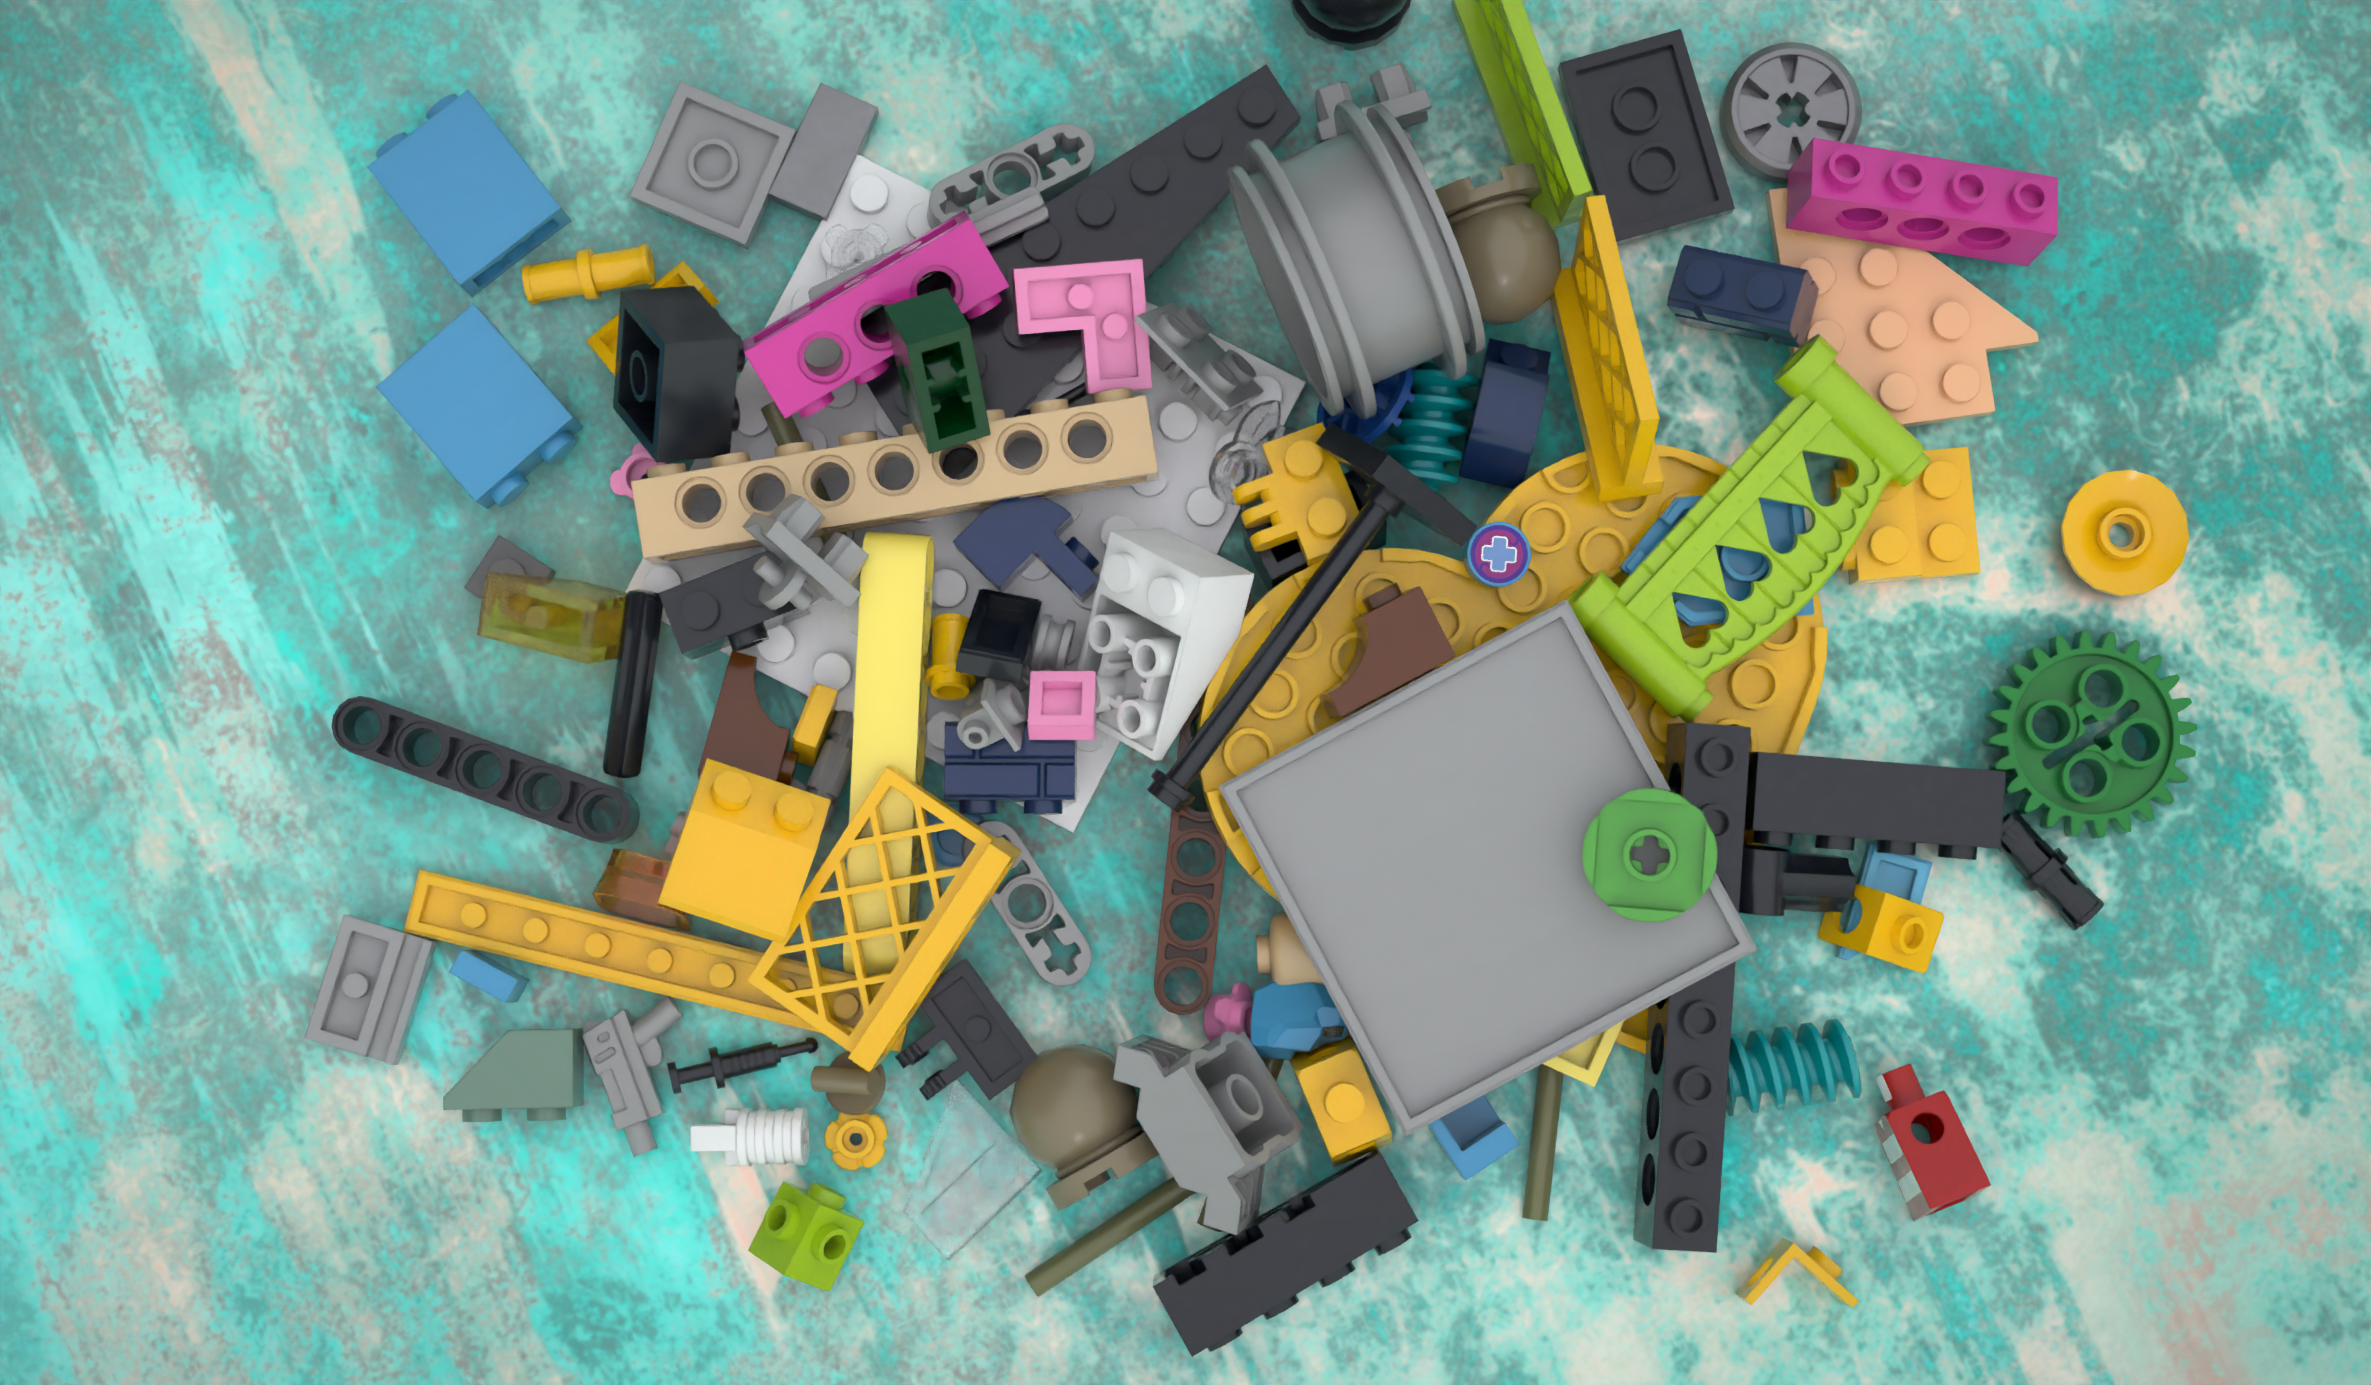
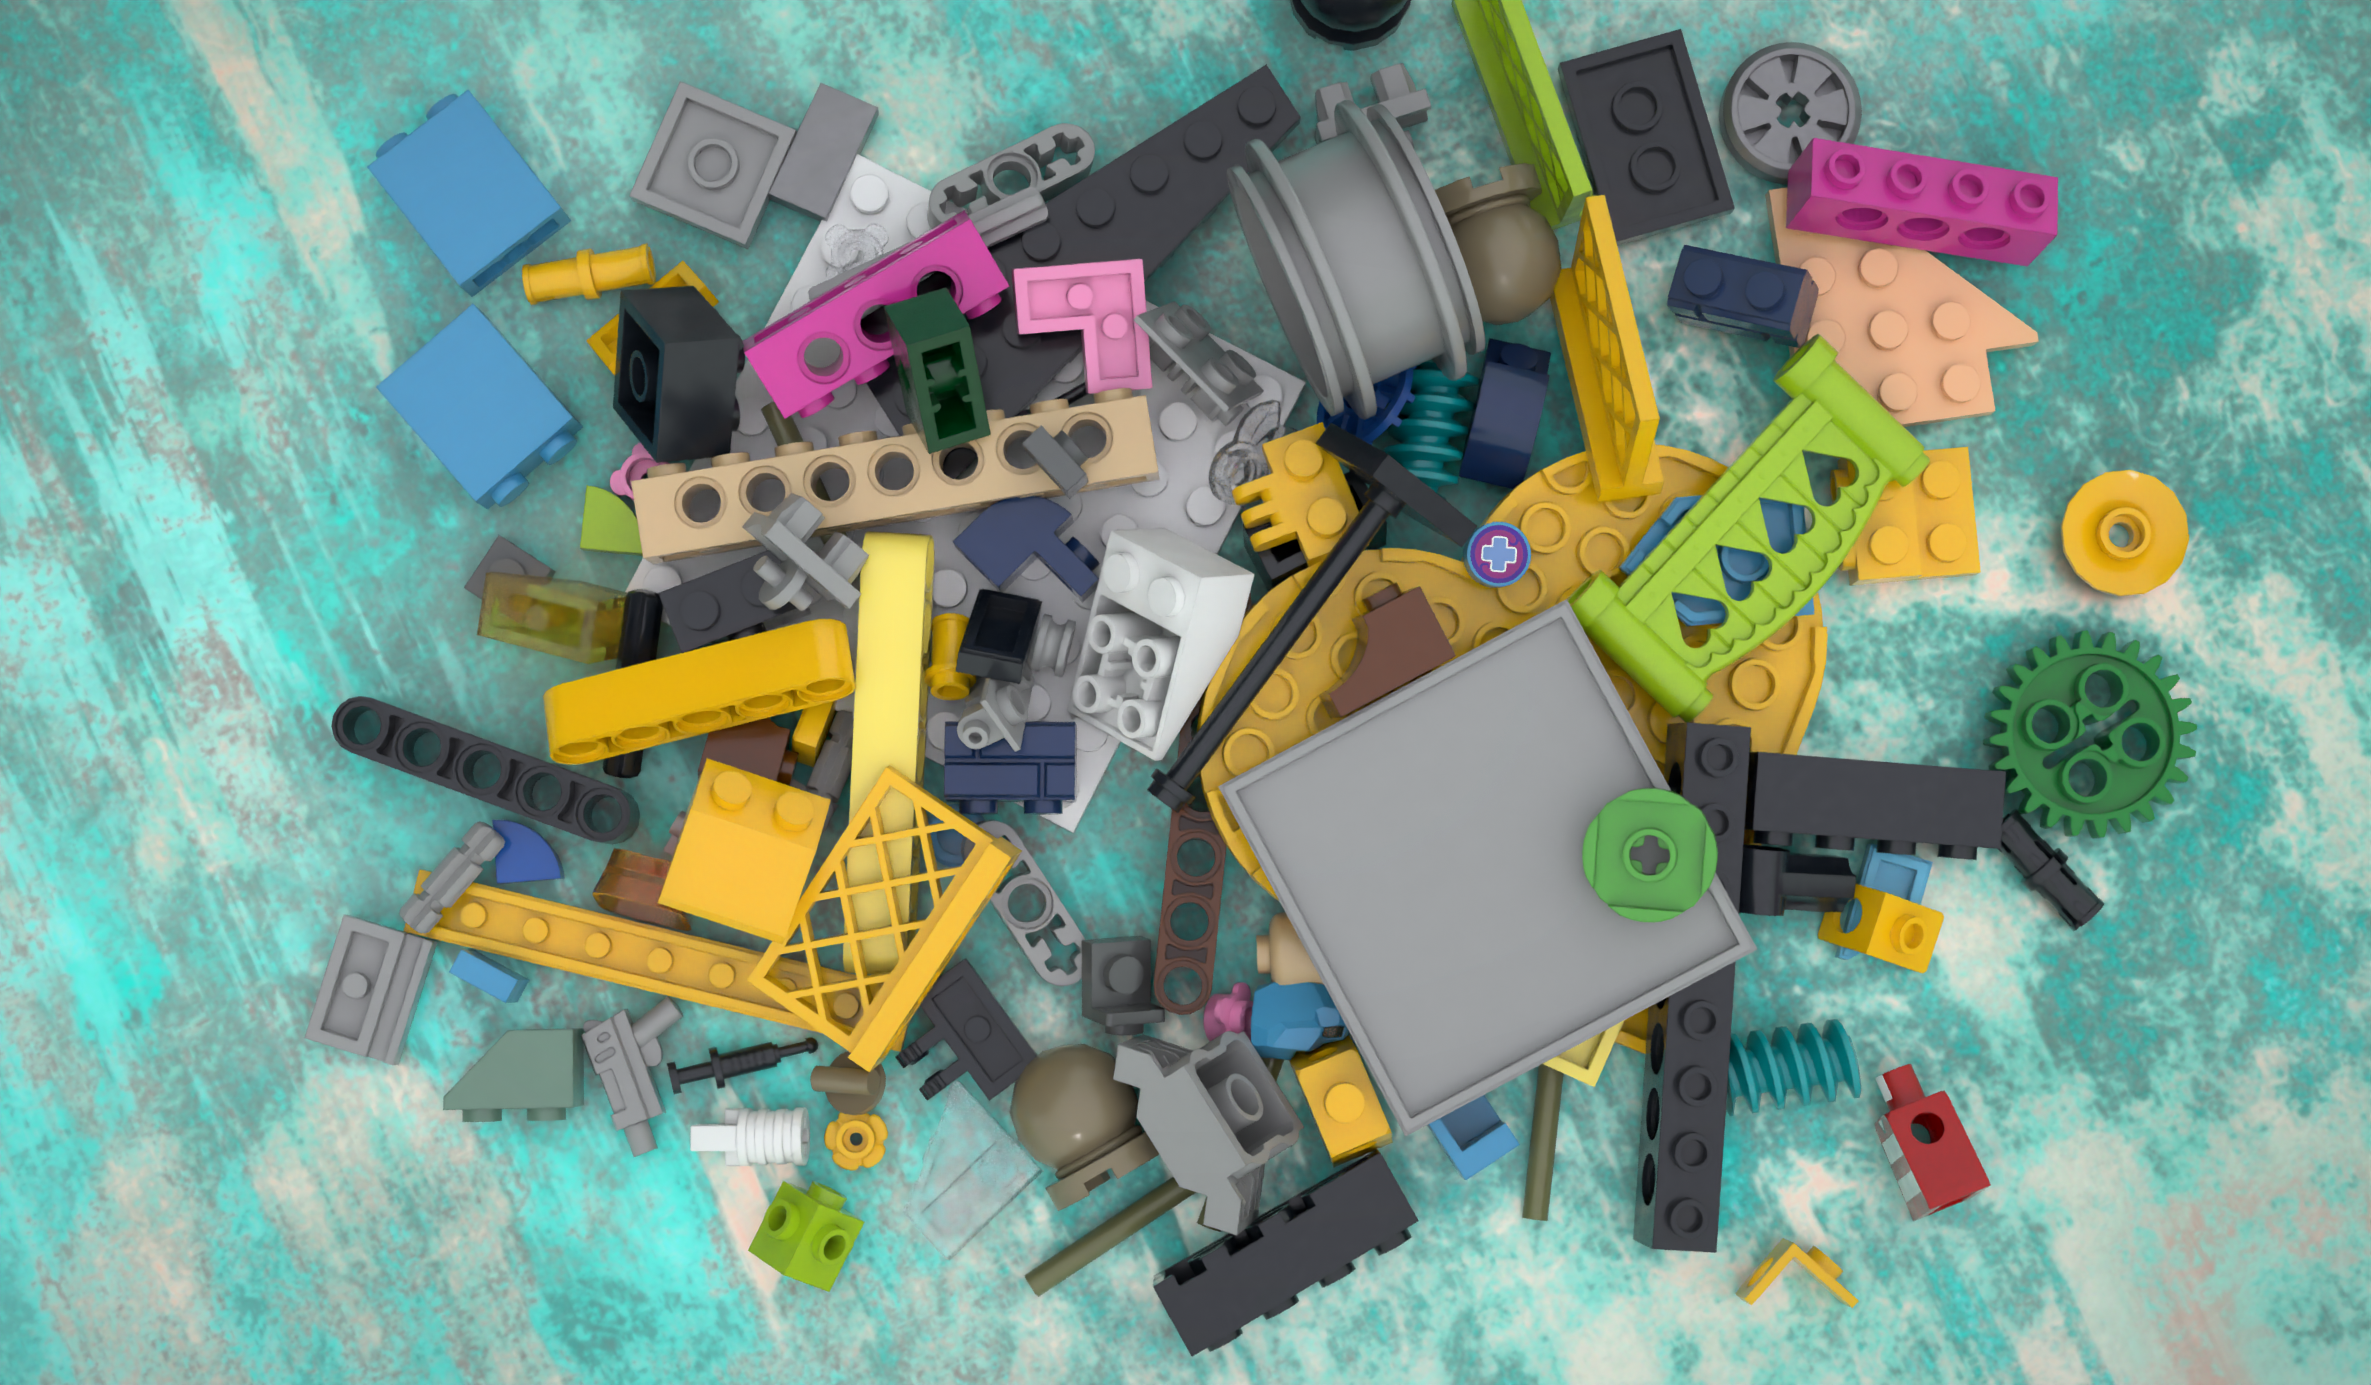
bright pink plate [1027,671,1097,740] -> none
none -> light grey axle [399,821,505,934]
none -> blue tile [492,820,565,884]
none -> yellow beam [543,619,856,765]
none -> lime tile [580,485,643,556]
none -> dark grey plate [1022,425,1089,499]
none -> dark grey bracket [1082,936,1165,1035]

